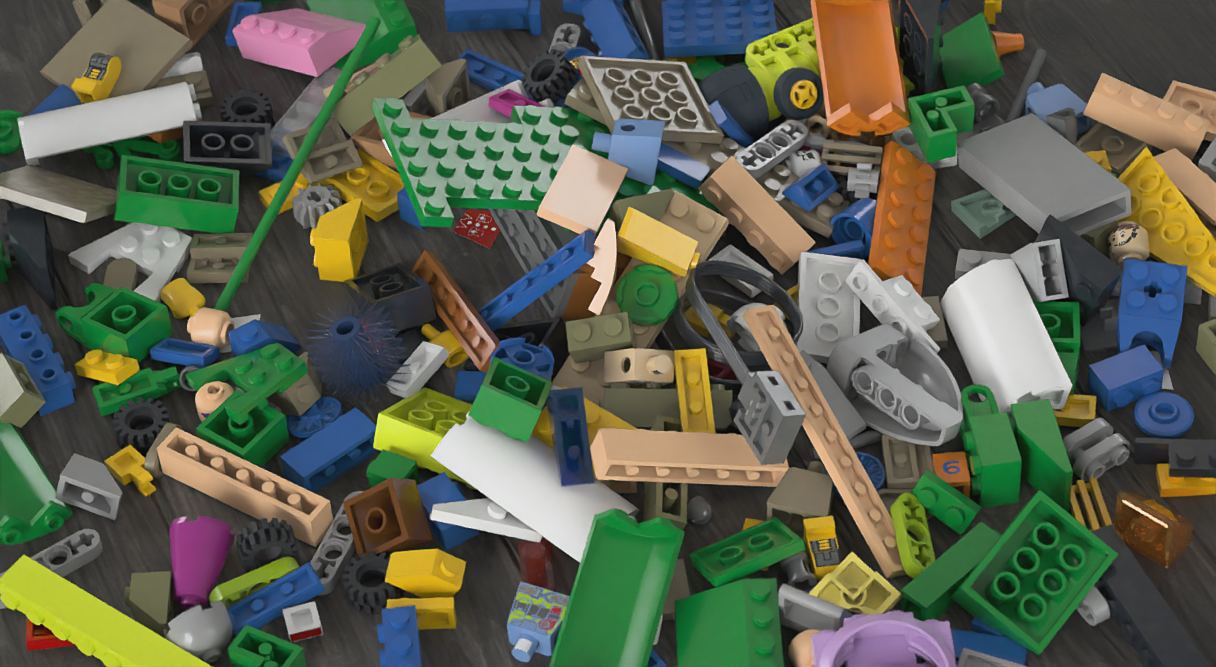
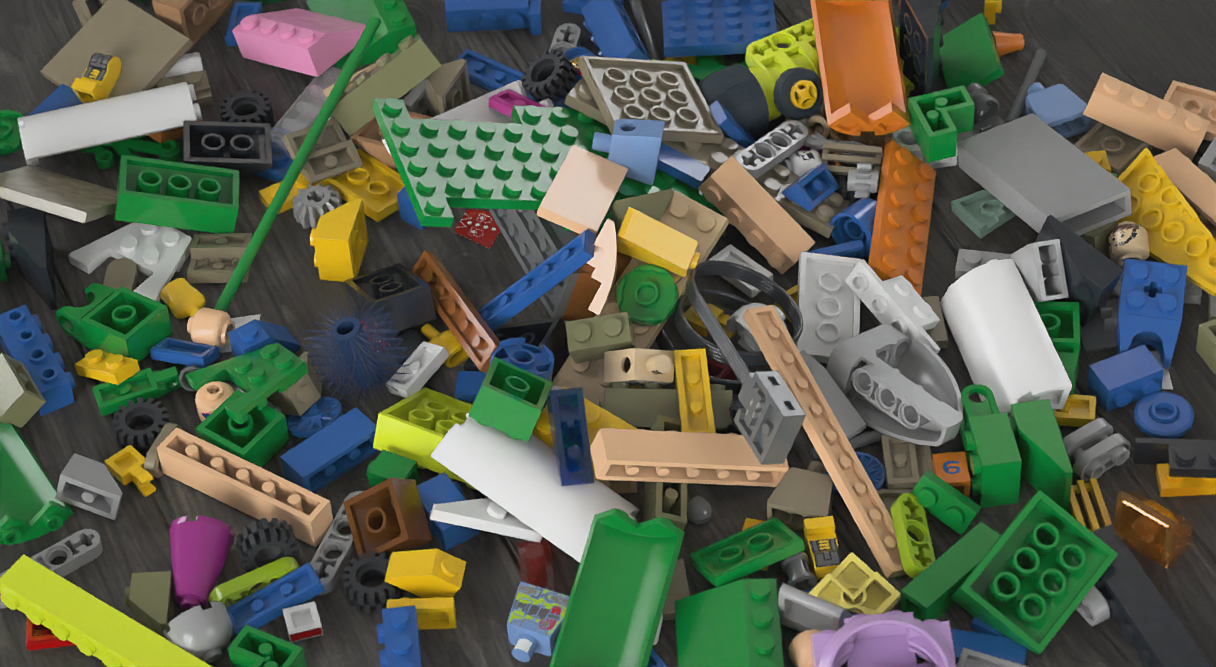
dark grey brick [1046,107,1078,145] -> none

